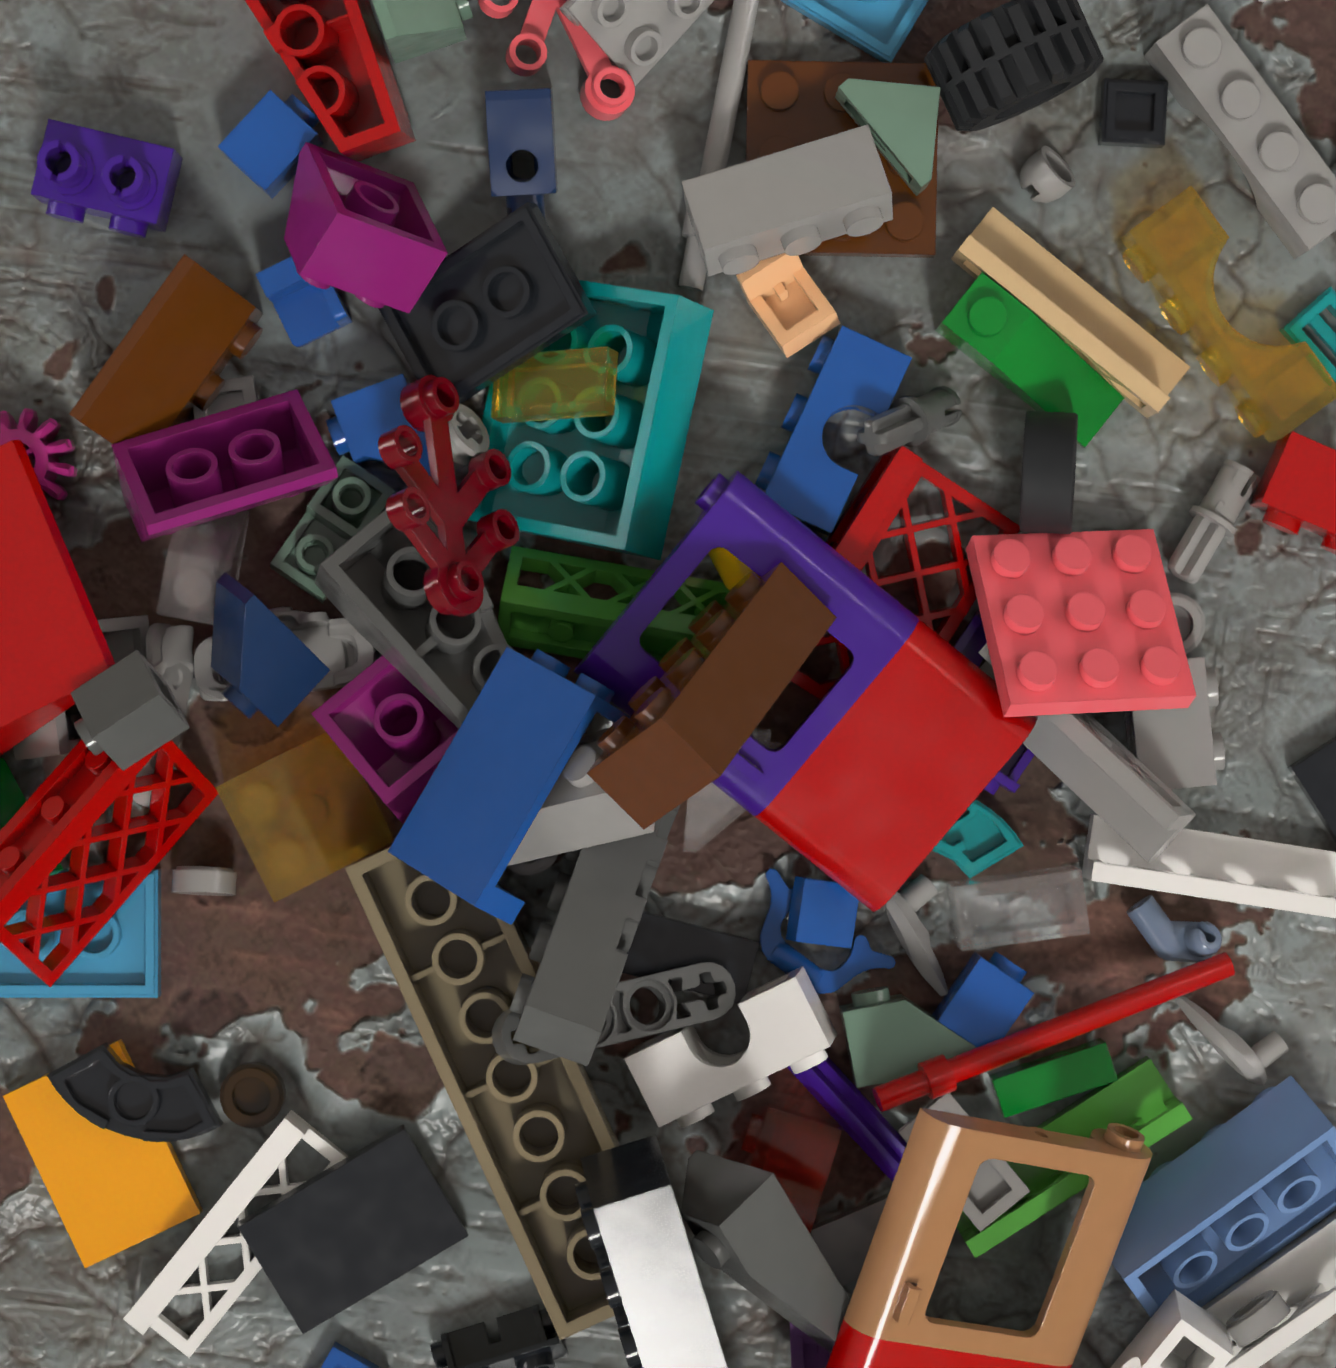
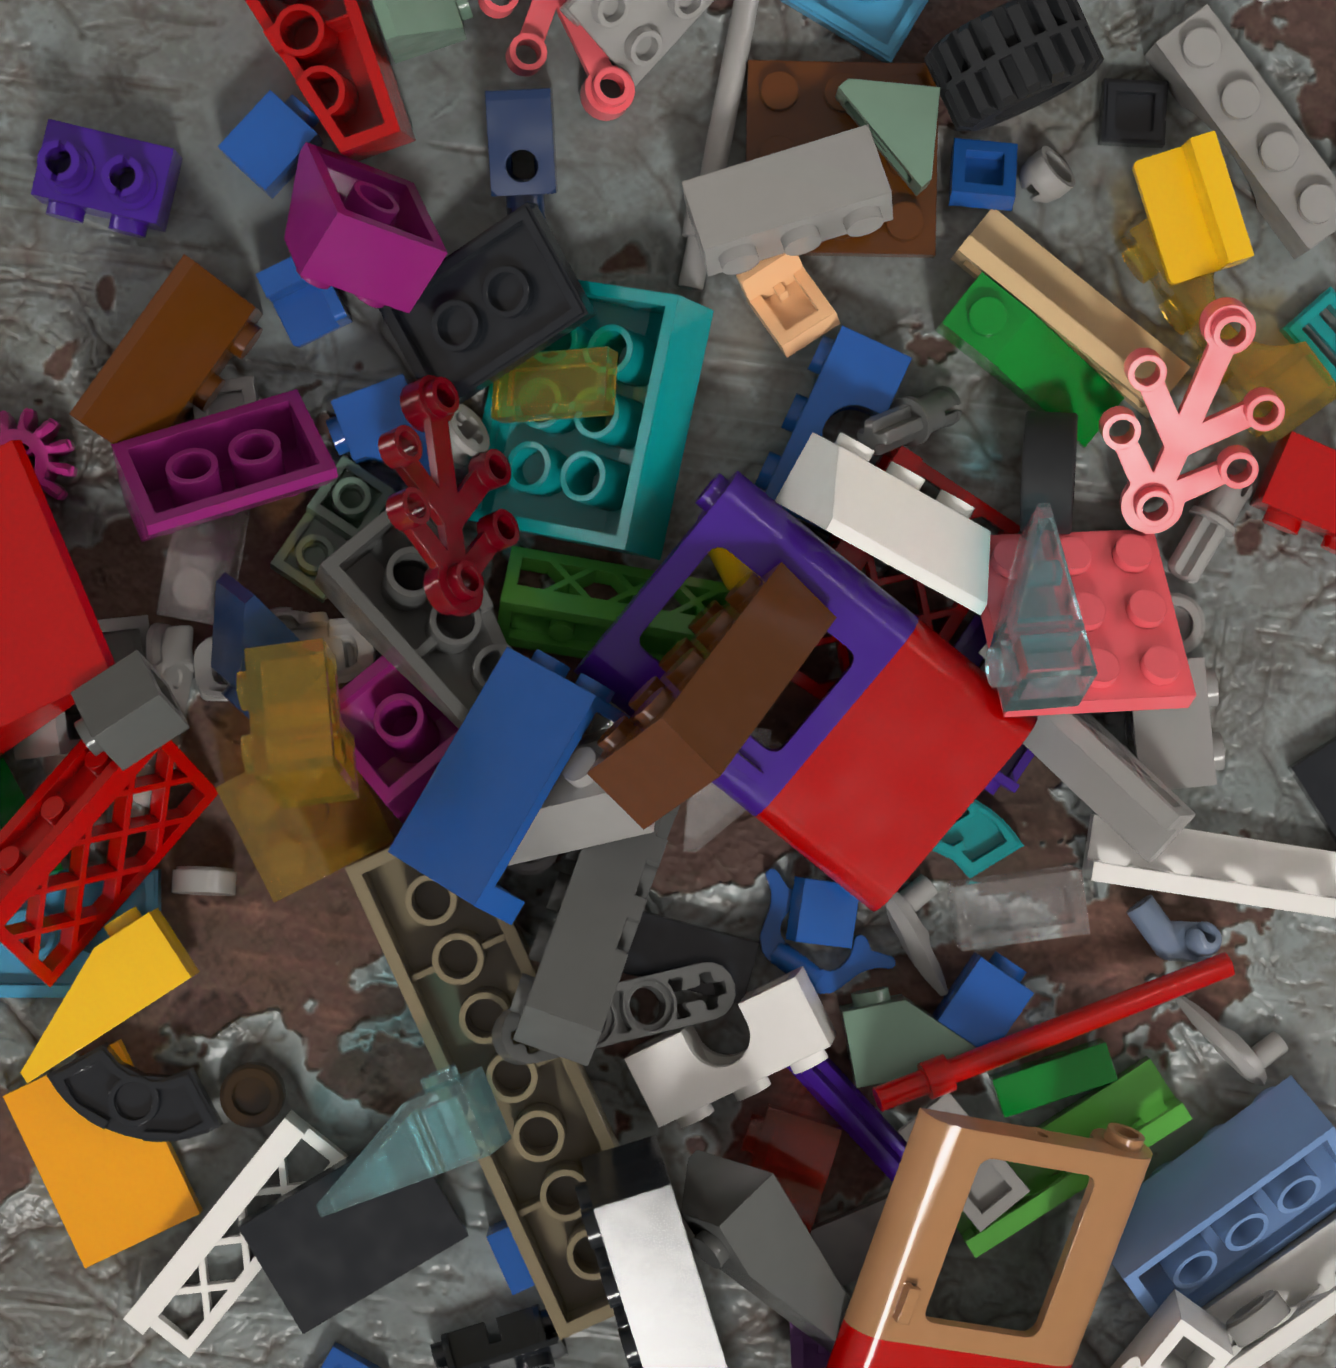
none -> yellow slope [20,906,200,1083]
none -> clear yellow brick [236,638,359,809]
none -> clear light blue slope [316,1064,511,1217]
none -> blue tile [486,1219,535,1295]
none -> white slope [775,432,991,615]
none -> blue tile [949,138,1018,211]
none -> clear light blue slope [985,503,1098,712]
none -> coral plant [1099,297,1285,534]
none -> yellow panel [1132,130,1254,285]

